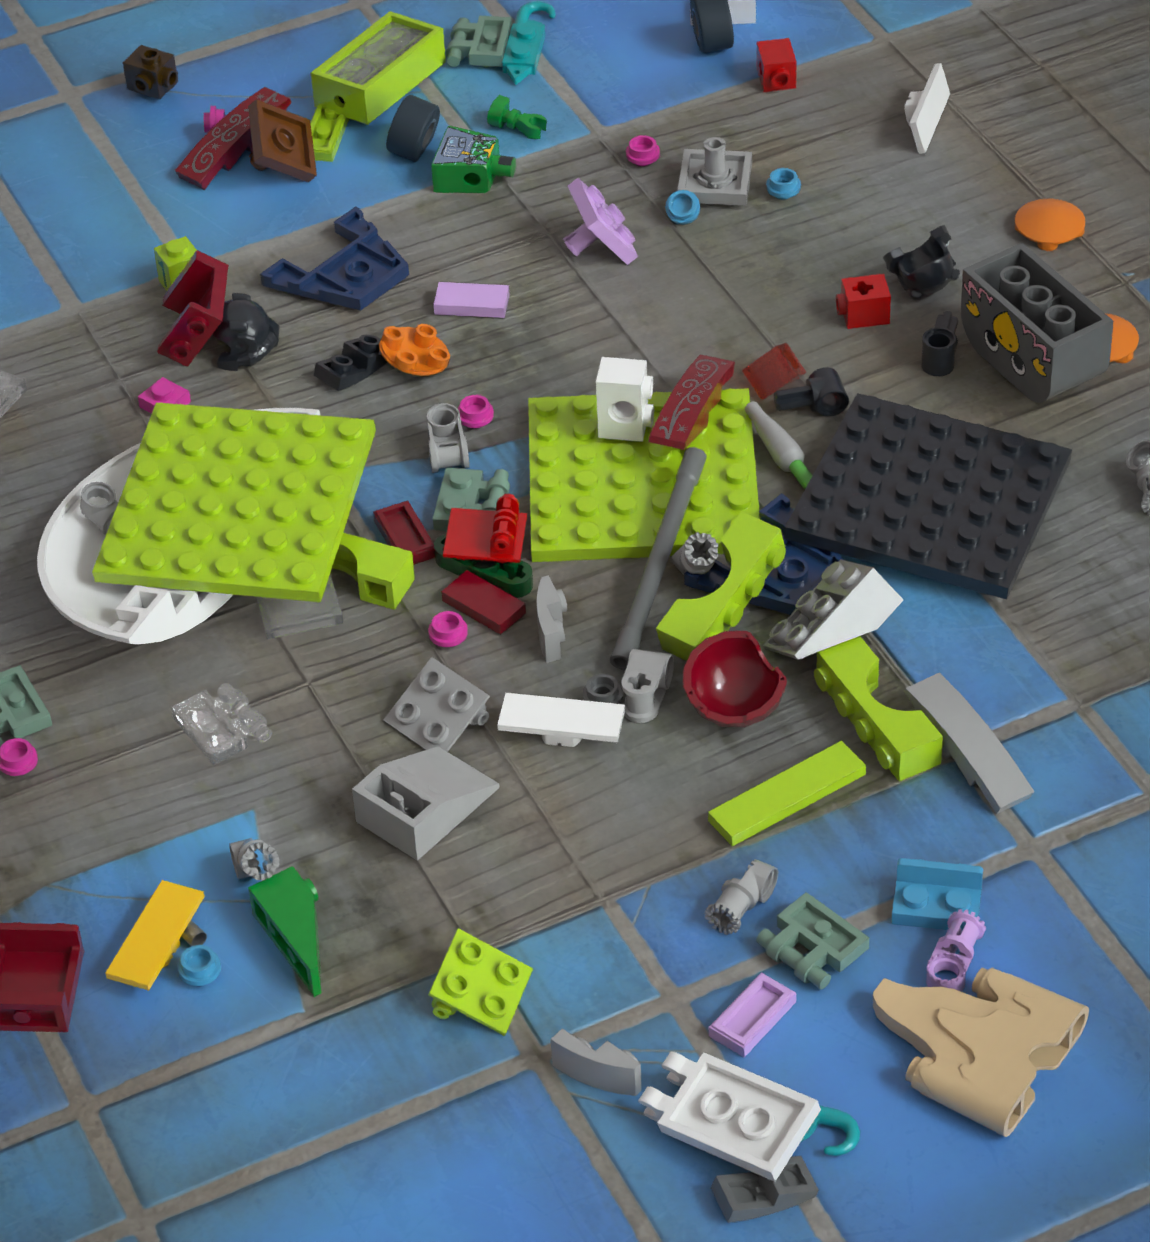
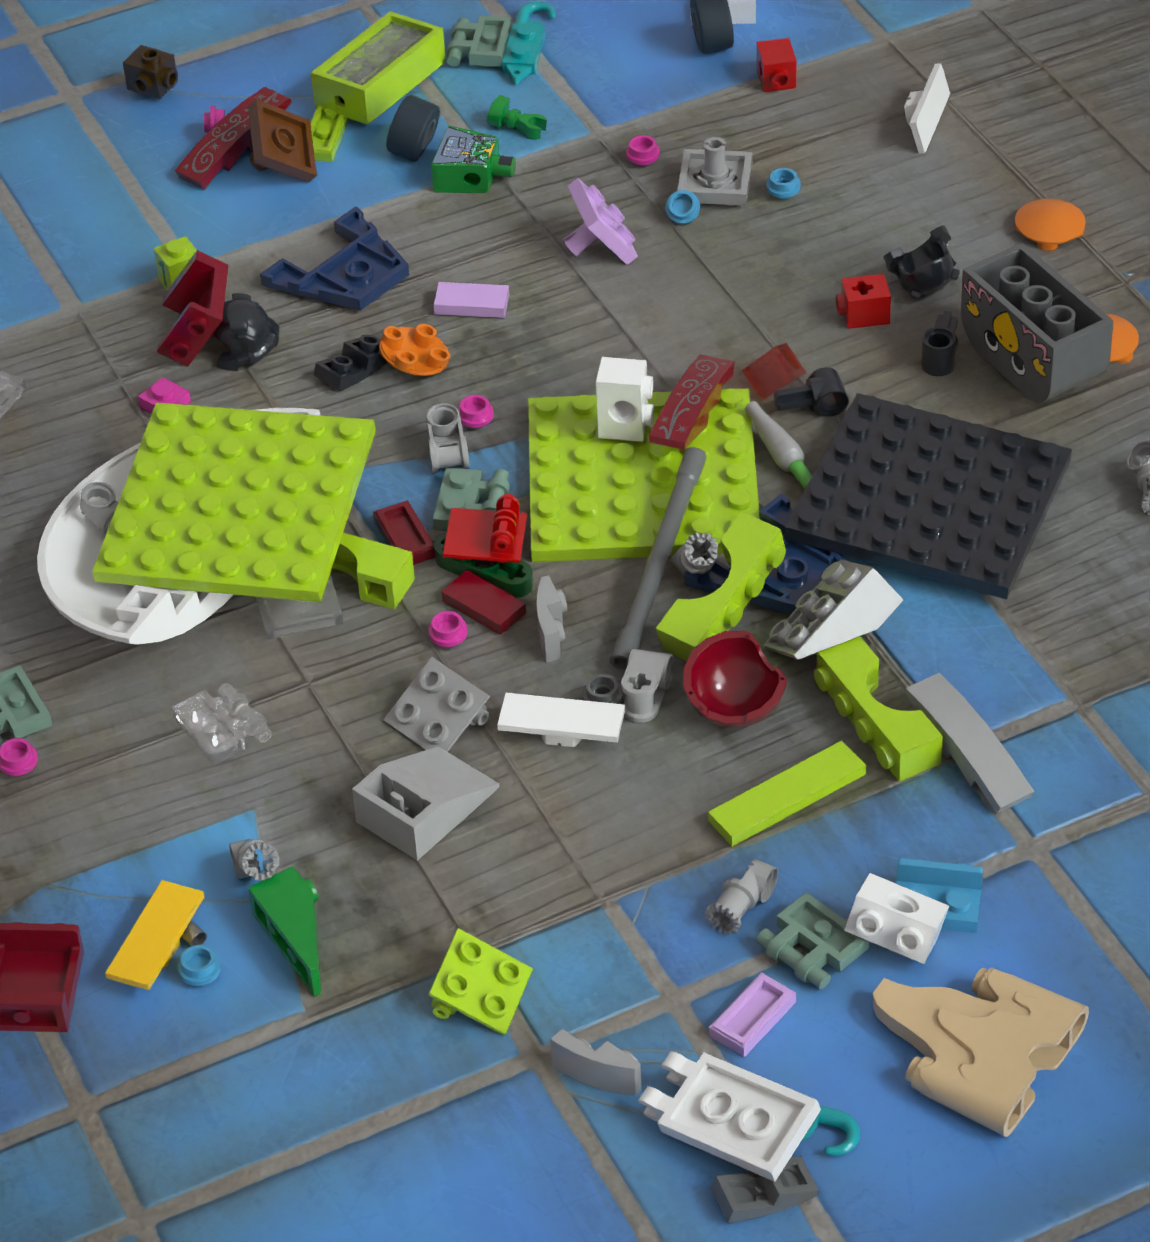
lavender connector [926,909,986,992] -> none
none -> white brick [844,873,949,964]

